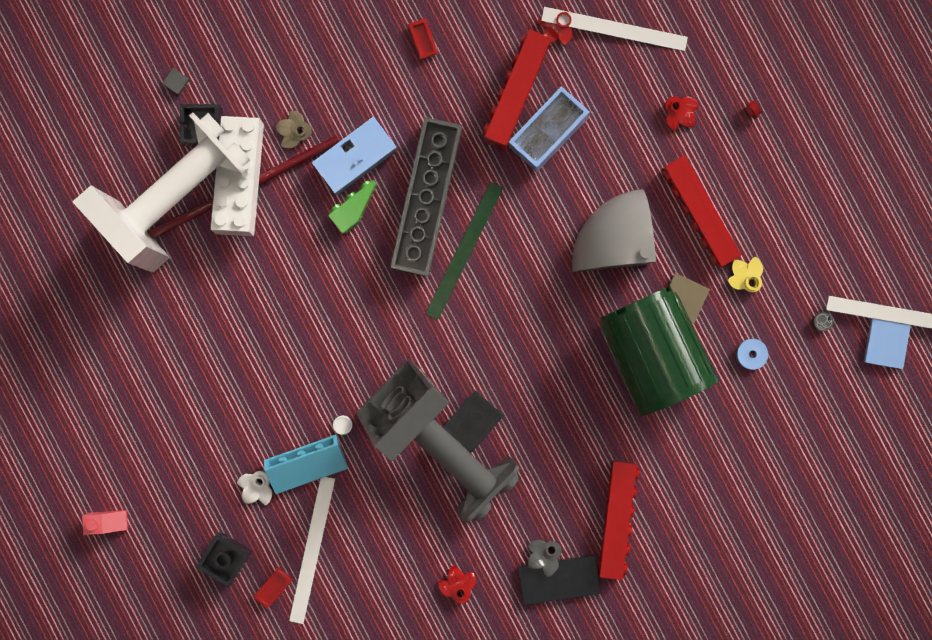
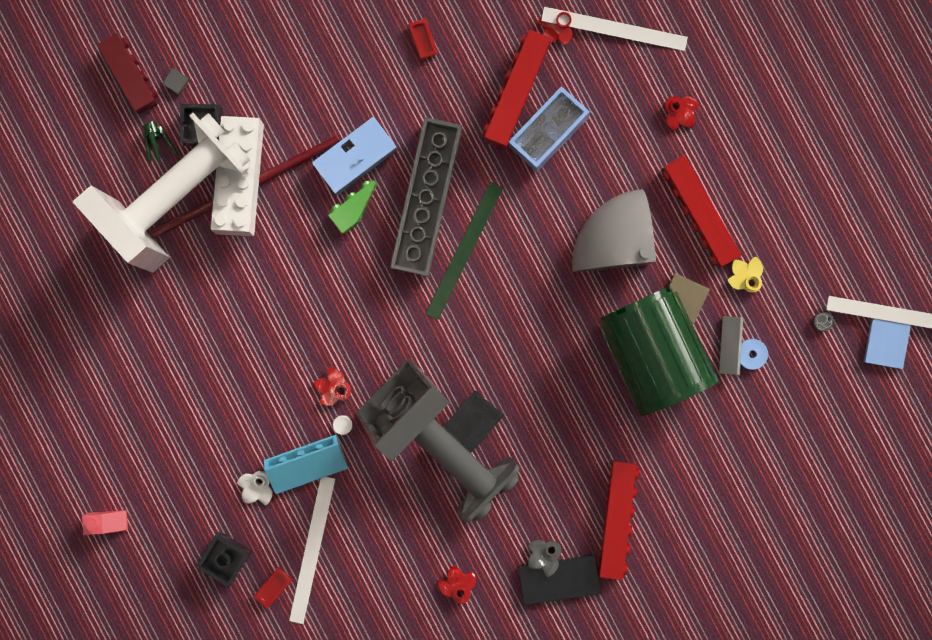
dark tan plate [275,111,312,148] -> none
red plate [746,100,762,118] -> none
none -> dark red brick [97,34,159,114]
none -> dark green plant [142,121,179,162]
none -> red plate [314,367,351,406]
none -> light grey tile [719,316,743,375]

